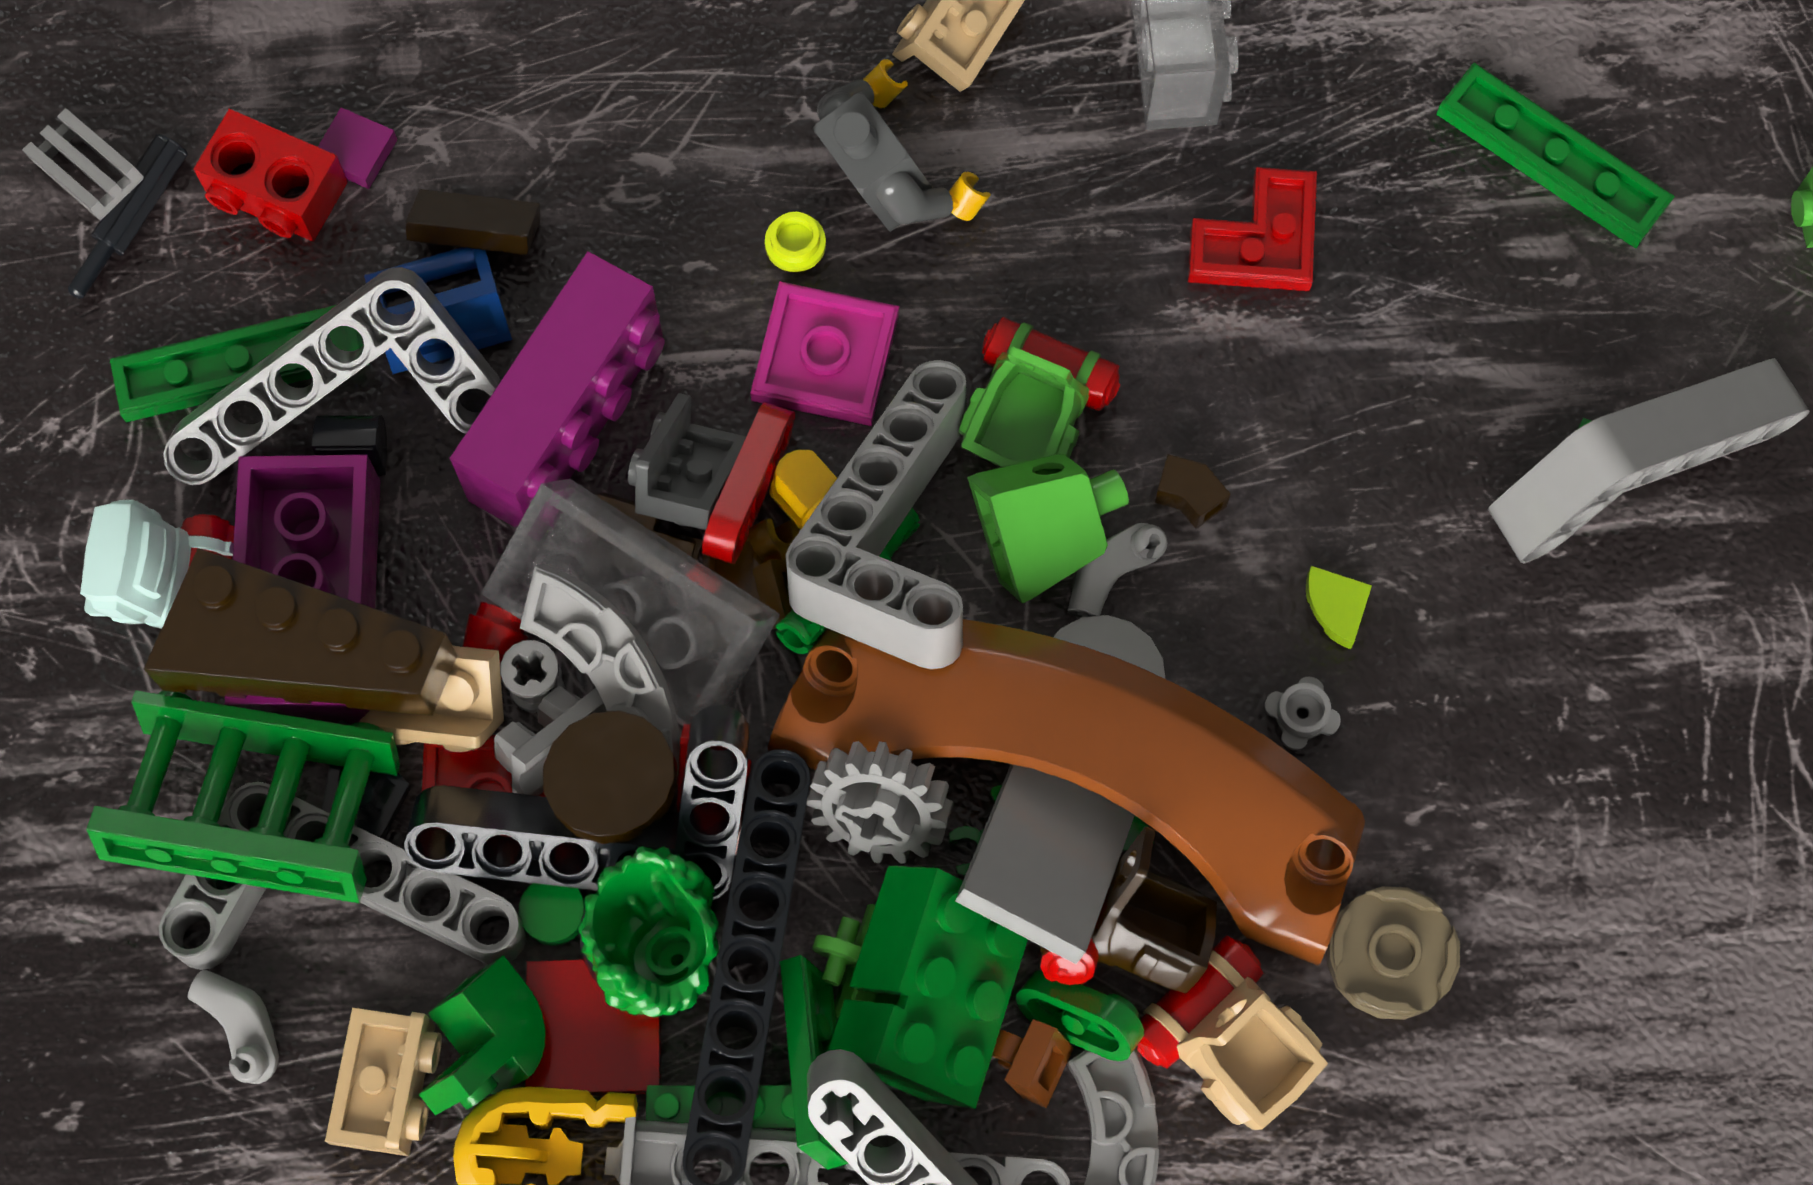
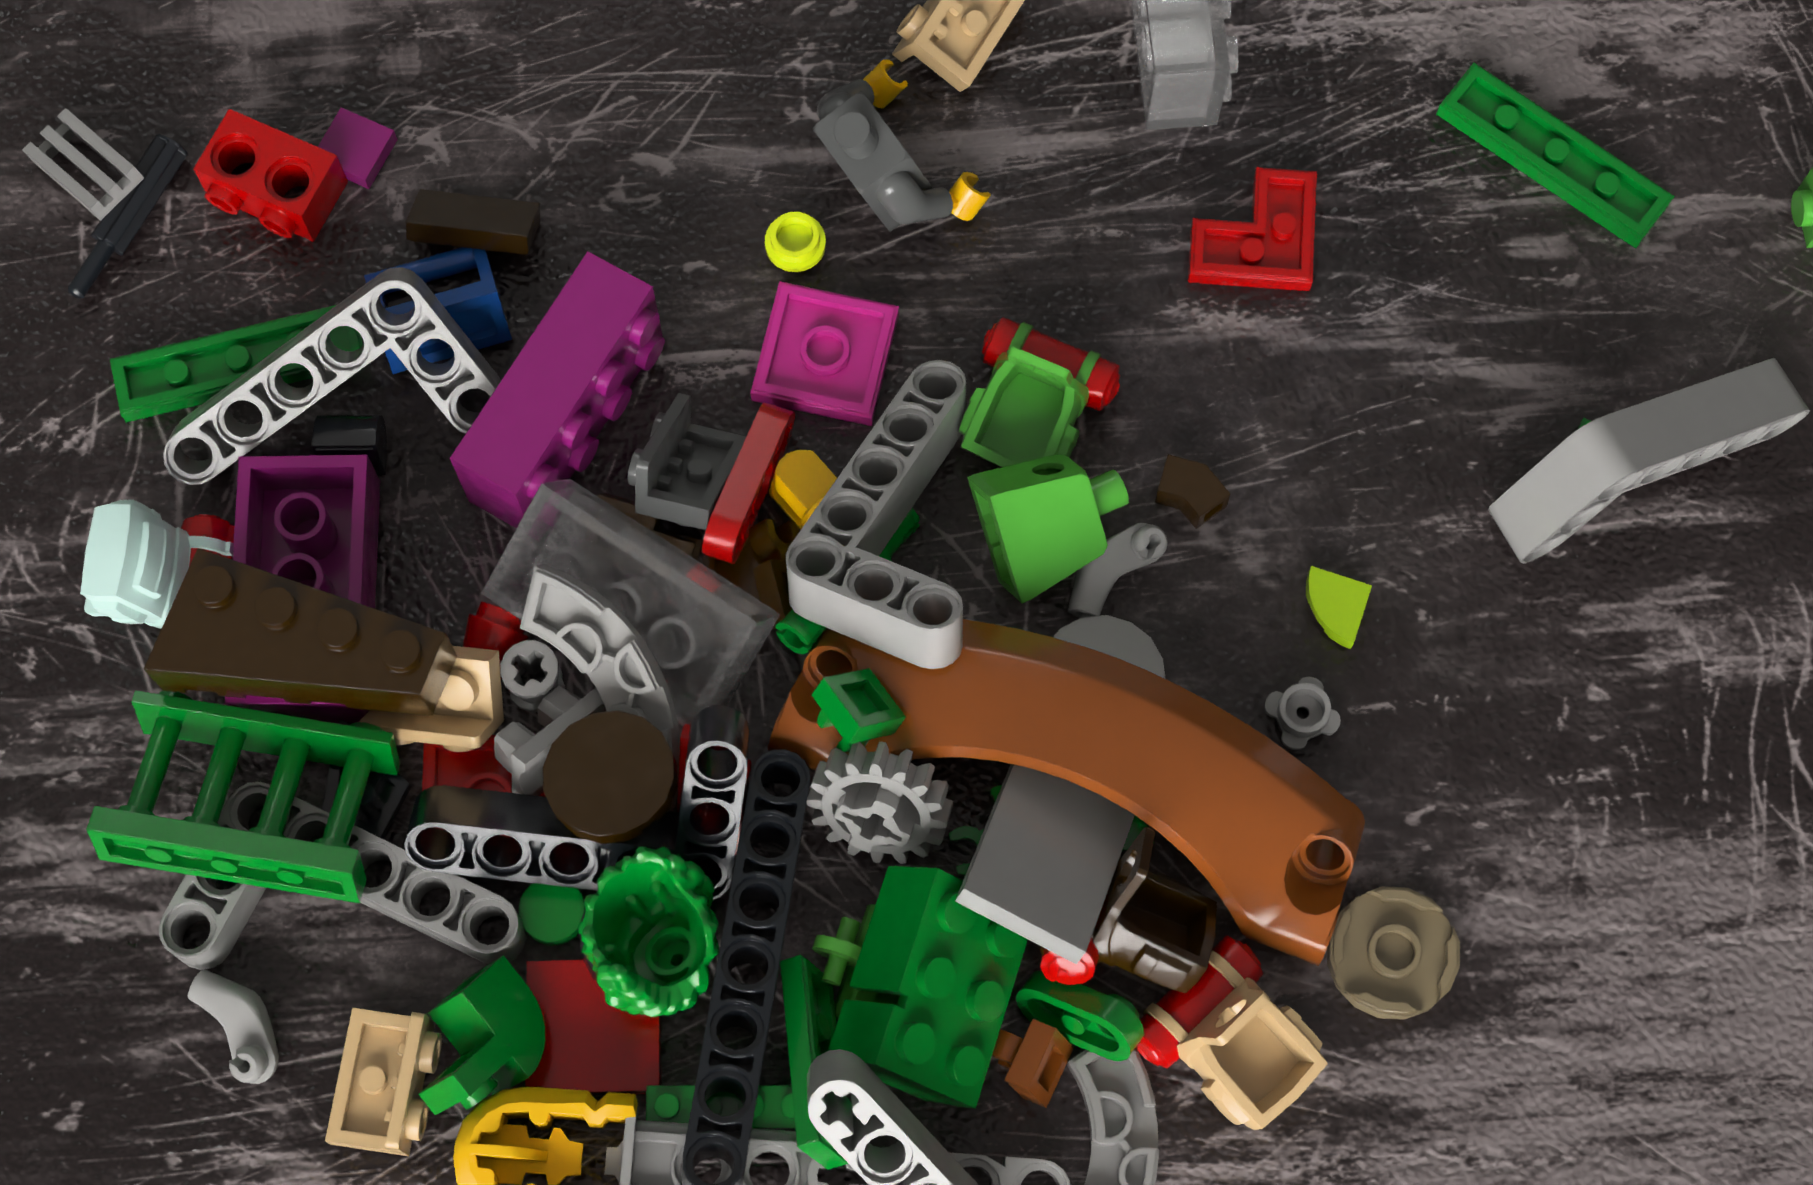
none -> green tile [812,668,906,753]

